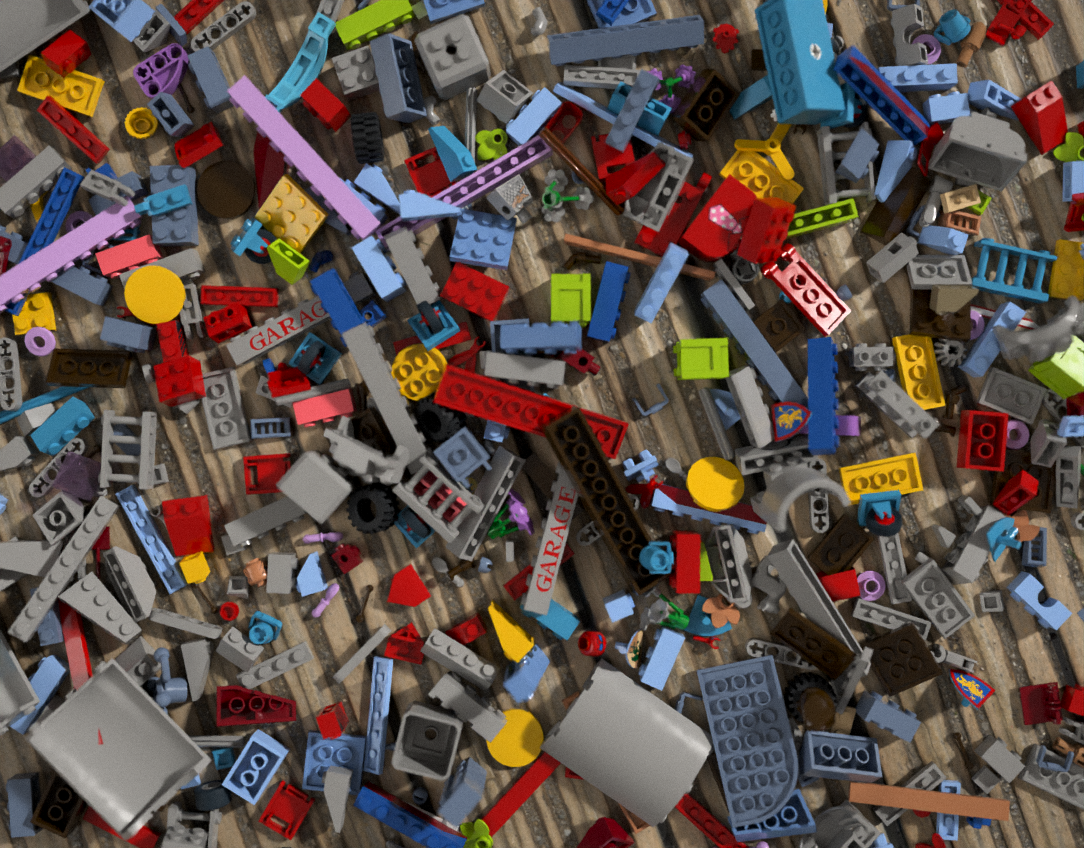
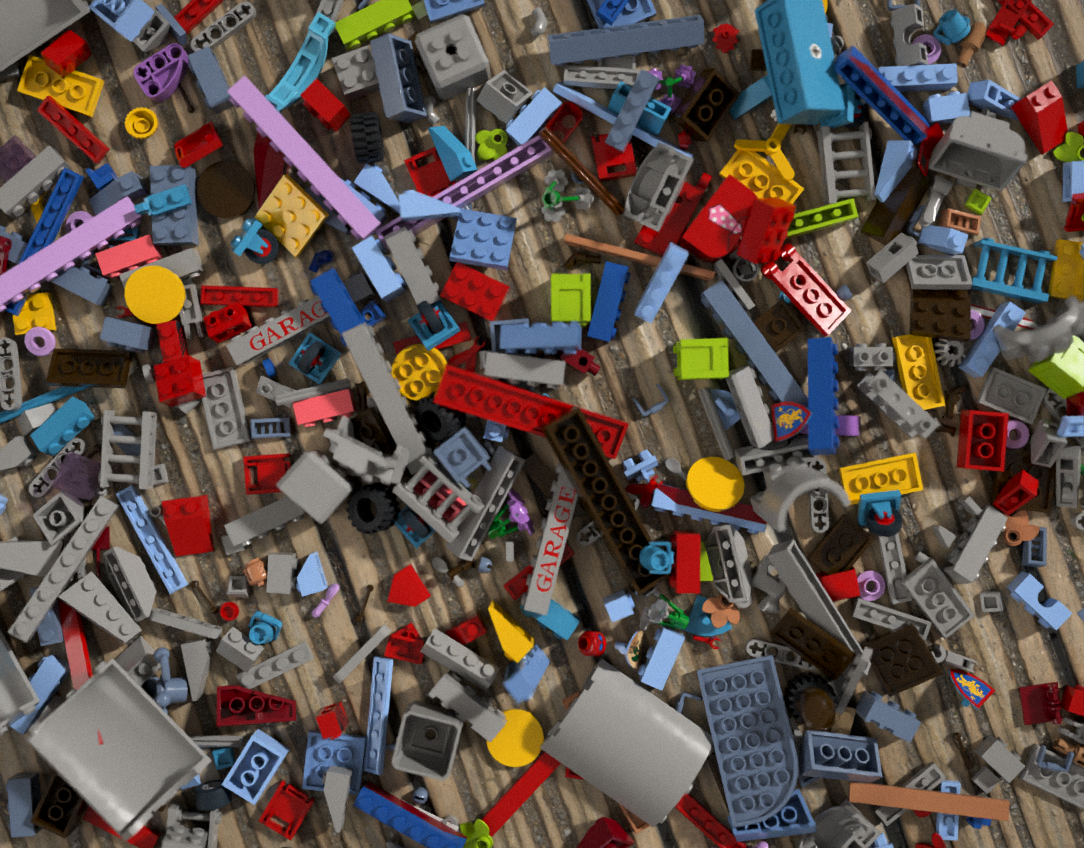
light grey hinge [80,170,135,207] -> none
sand blue brick [147,92,195,138] -> none
yellow brick [179,551,211,584] -> none
lime slope [267,238,310,285] -> none
red slope [267,362,311,398] -> none
lavender piece [303,532,343,544] -> none
dark red brick [331,543,363,575] -> none
sand blue brick [438,757,487,828] -> none
light grey torso [486,174,533,224] -> none
red slope [606,152,665,205] -> none
sand blue slope [836,128,879,183] -> none
dark tan slope [929,285,979,315] -> none
tan plate [940,184,981,213] -> none
dark azure shield [986,517,1021,562] -> none

